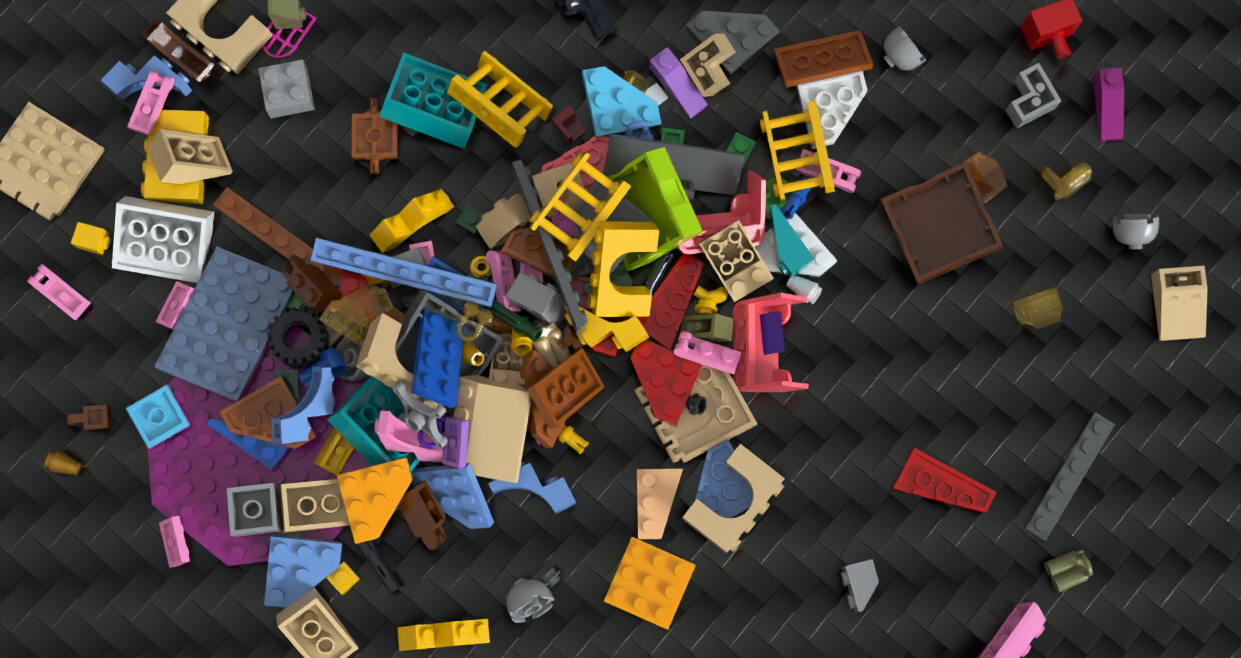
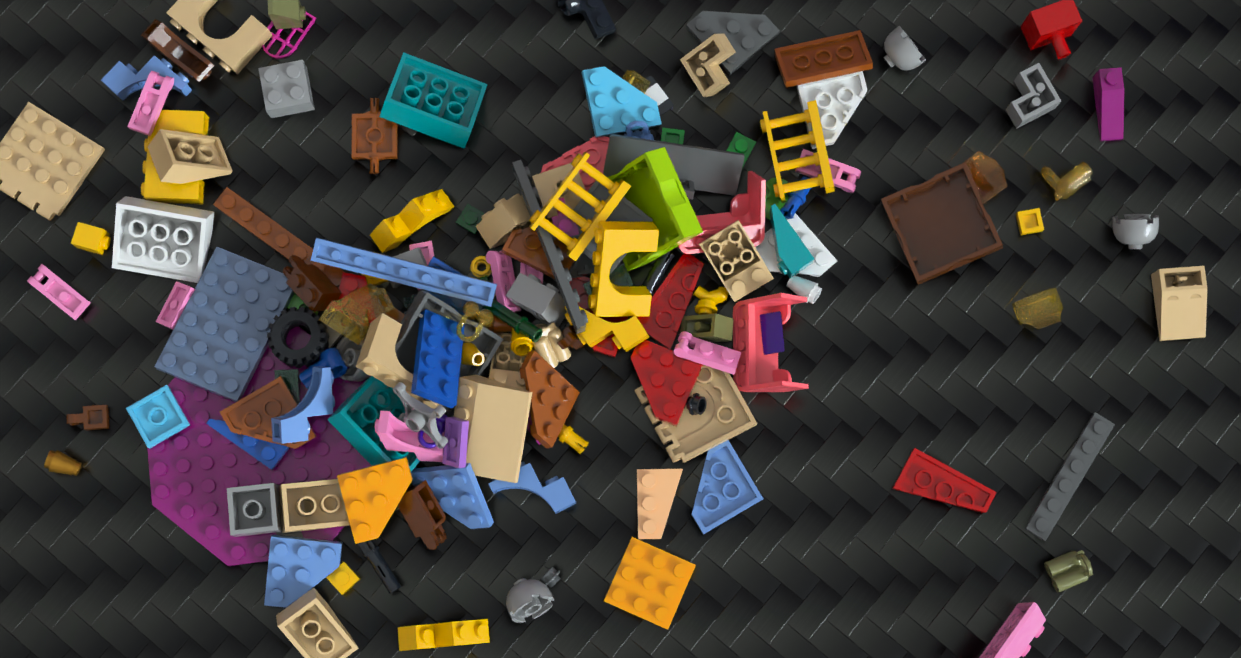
bright pink plate [159,516,190,568] -> none
yellow slope [314,427,354,476] -> none
yellow fence [447,51,553,148] -> none
dark orange plate [527,348,605,430] -> none
dark red panel [552,105,586,145] -> none
medium lavender slope [649,47,708,119] -> none
tan arch [682,444,785,553] -> none
light grey slope [841,559,879,612] -> none
none -> yellow plate [1016,208,1044,235]

